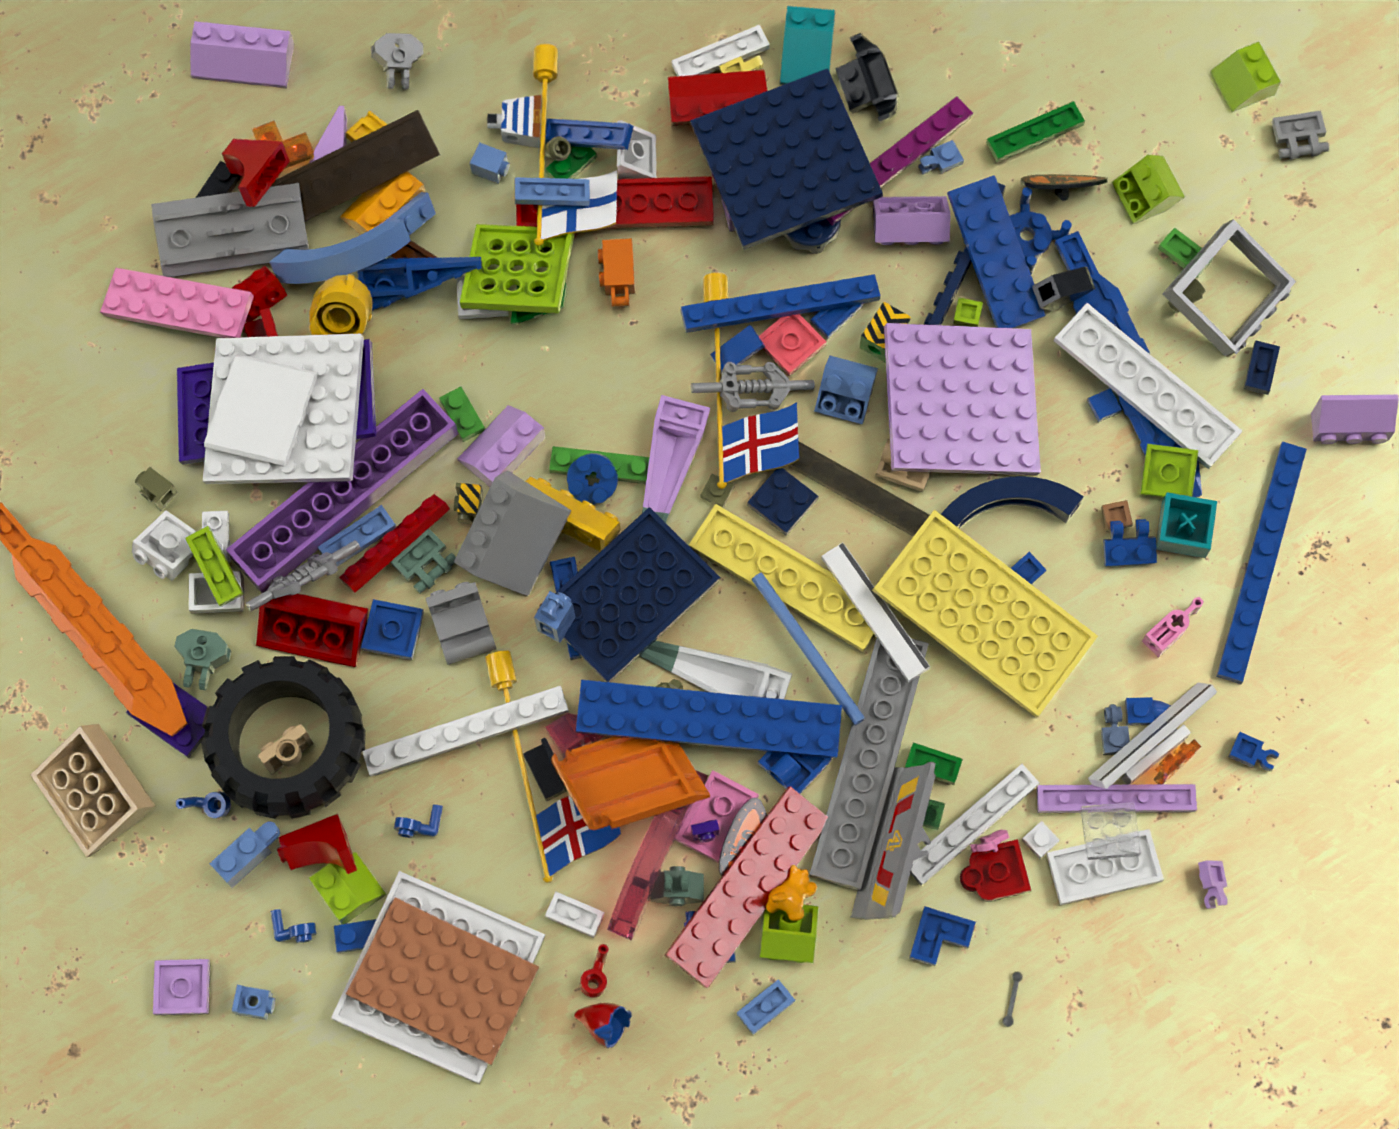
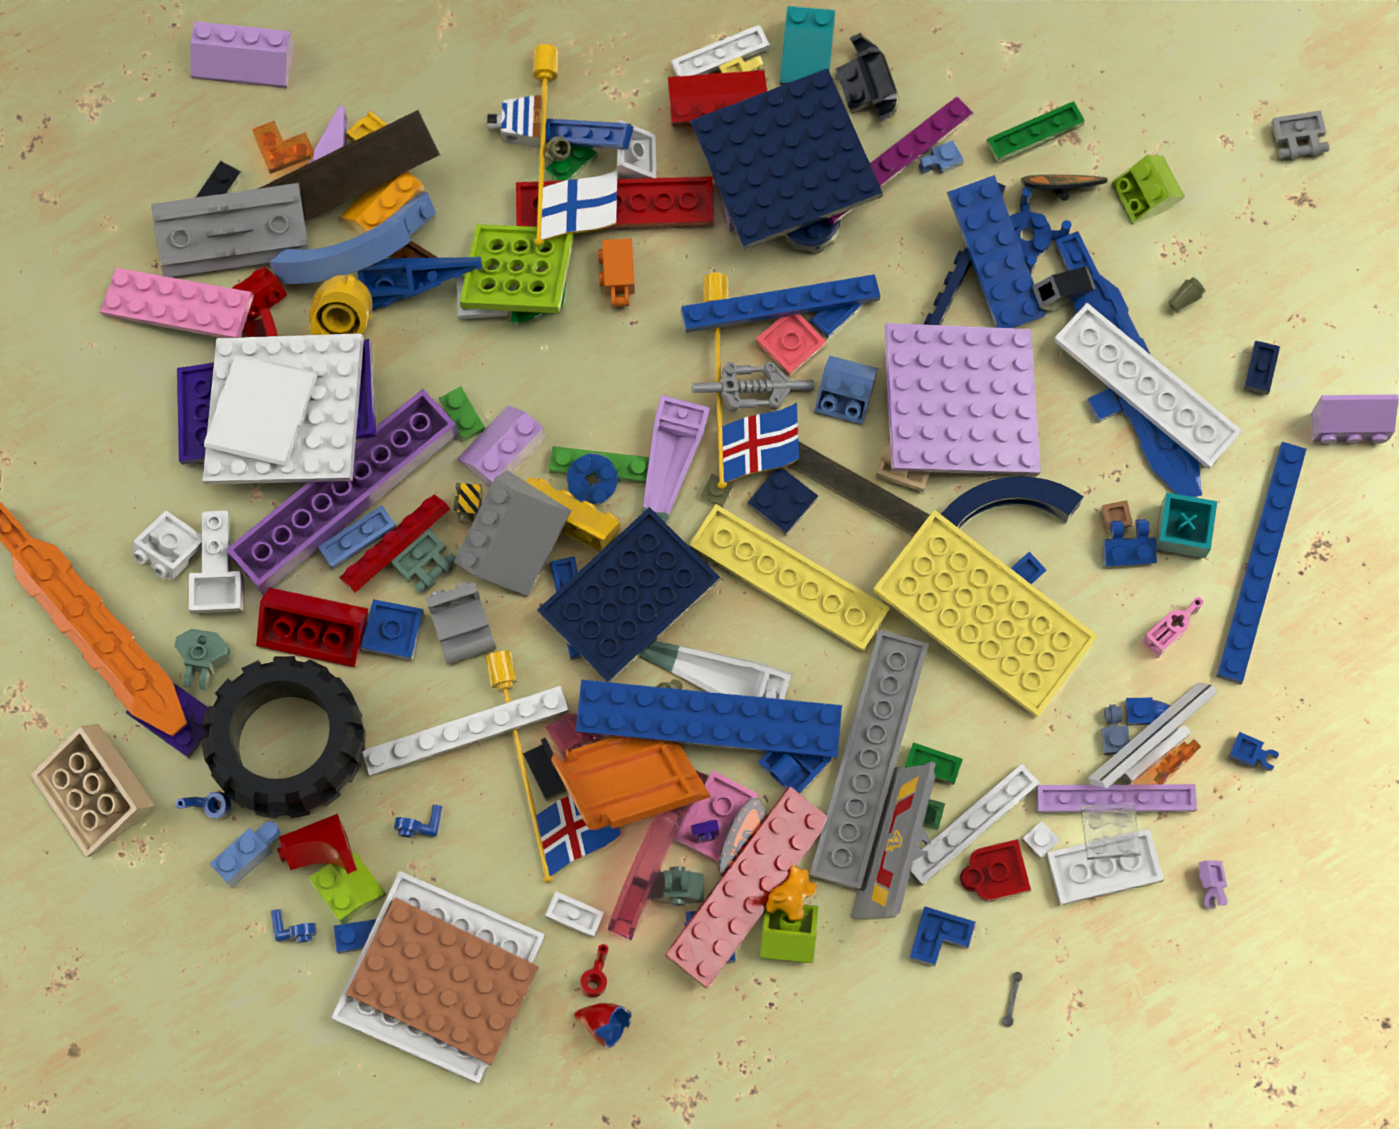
olive brick [135,467,178,511] -> none
lavender plate [153,959,210,1016] -> none
lime plate [185,526,244,607] -> none
red arch [222,139,290,207] -> none
medium blue brick [232,985,275,1020] -> none
light grey bar [246,540,360,611] -> none
tan plate [257,724,314,775] -> none
light grey hinge [371,33,423,89] -> none
medium blue brick [470,142,510,184] -> none
medium blue plate [515,177,590,206] -> none
medium blue brick [534,591,576,643] -> none
blue tile [710,325,765,372] -> none
medium blue plate [737,979,795,1035] -> none
medium blue piece [752,573,865,725] -> none
white tile [821,542,930,683] -> none
piece [860,302,911,363] -> none
lavender slope [873,196,951,245] -> none
lime plate [953,297,983,327] -> none
bright pink piece [970,830,1009,852] -> none
lime tile [1140,444,1199,497] -> none
bright green plate [1158,227,1214,278] -> none
light grey window [1162,219,1296,356] -> none
lime slope [1210,41,1281,112] -> none

